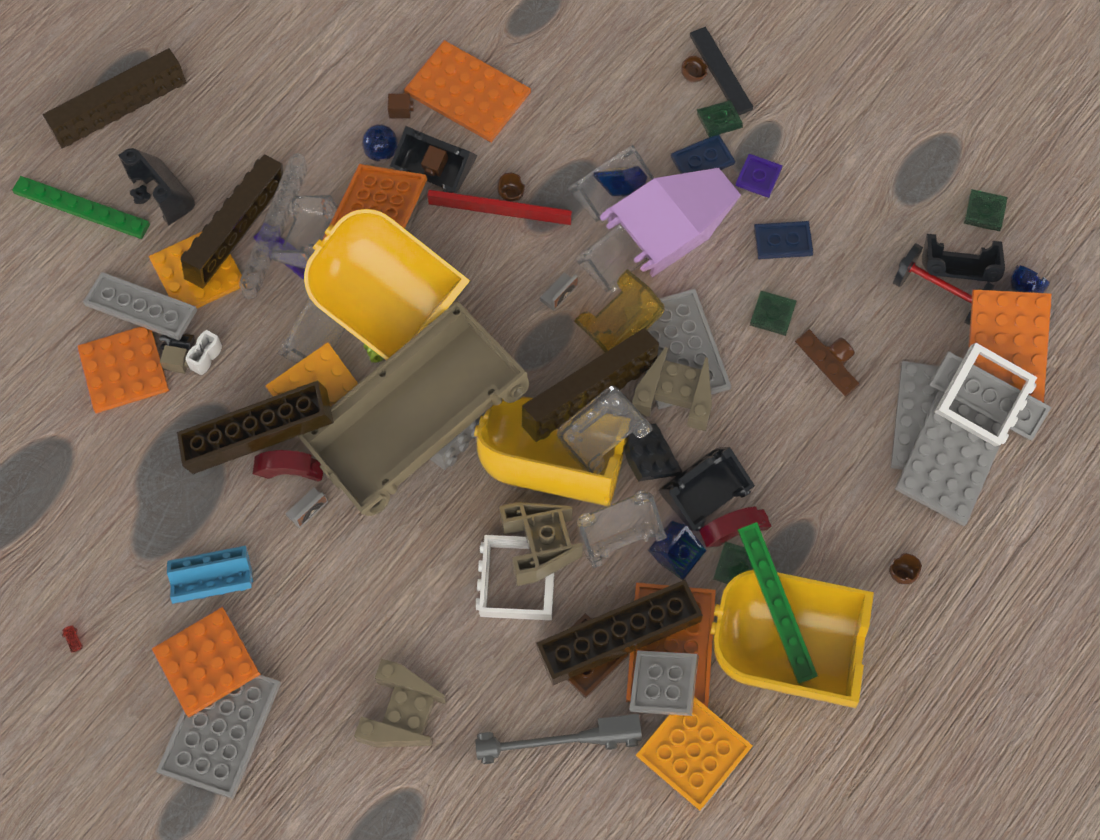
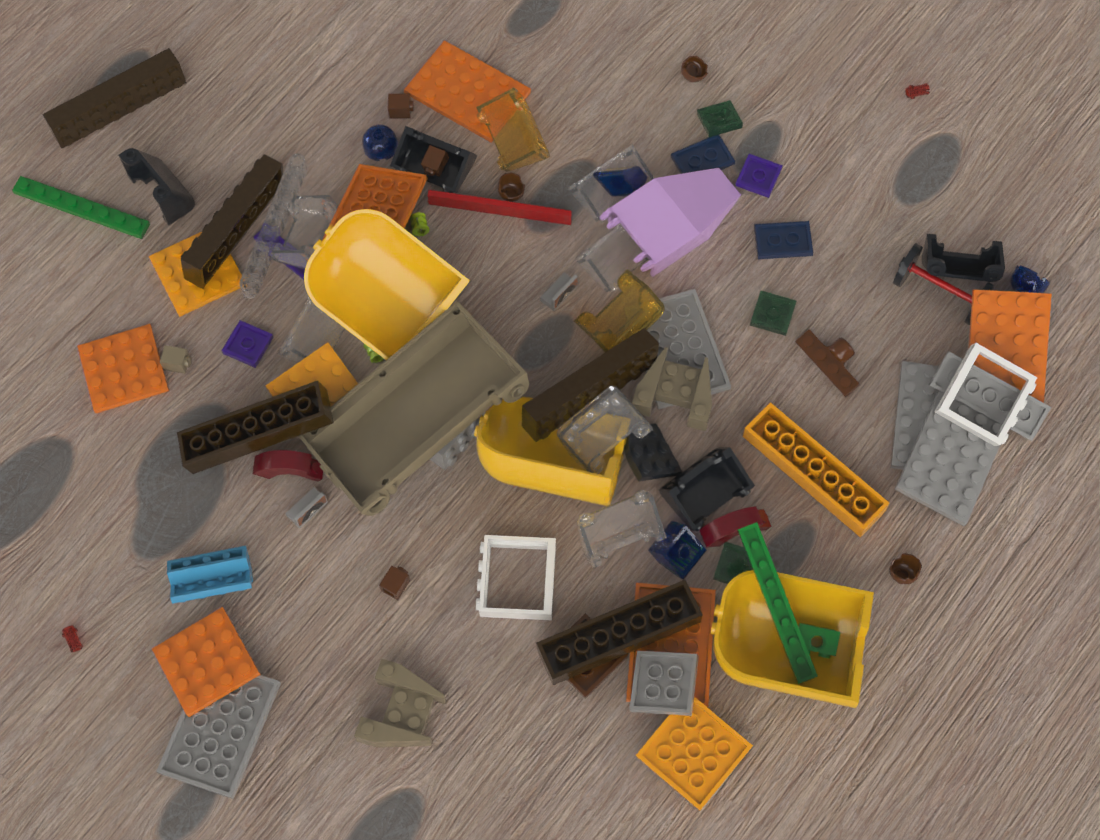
light grey plate [83,272,197,340] -> none
black plate [130,185,151,204] -> none
black plate [159,334,195,350] -> none
white brick [186,330,222,375] -> none
dark grey bar [475,714,642,764] -> none
dark tan wedge [499,502,583,586] -> none
black tile [690,26,753,116] -> none
clear green plate [964,189,1008,232] -> none
none -> dark purple plate [221,320,274,368]
none -> reddish brown brick [379,566,410,600]
none -> lime bush [410,212,430,237]
none -> clear yellow windscreen [476,88,550,172]
none -> light orange brick [743,402,890,538]
none -> green brick [798,623,840,659]
none -> clear red pin [905,83,930,99]

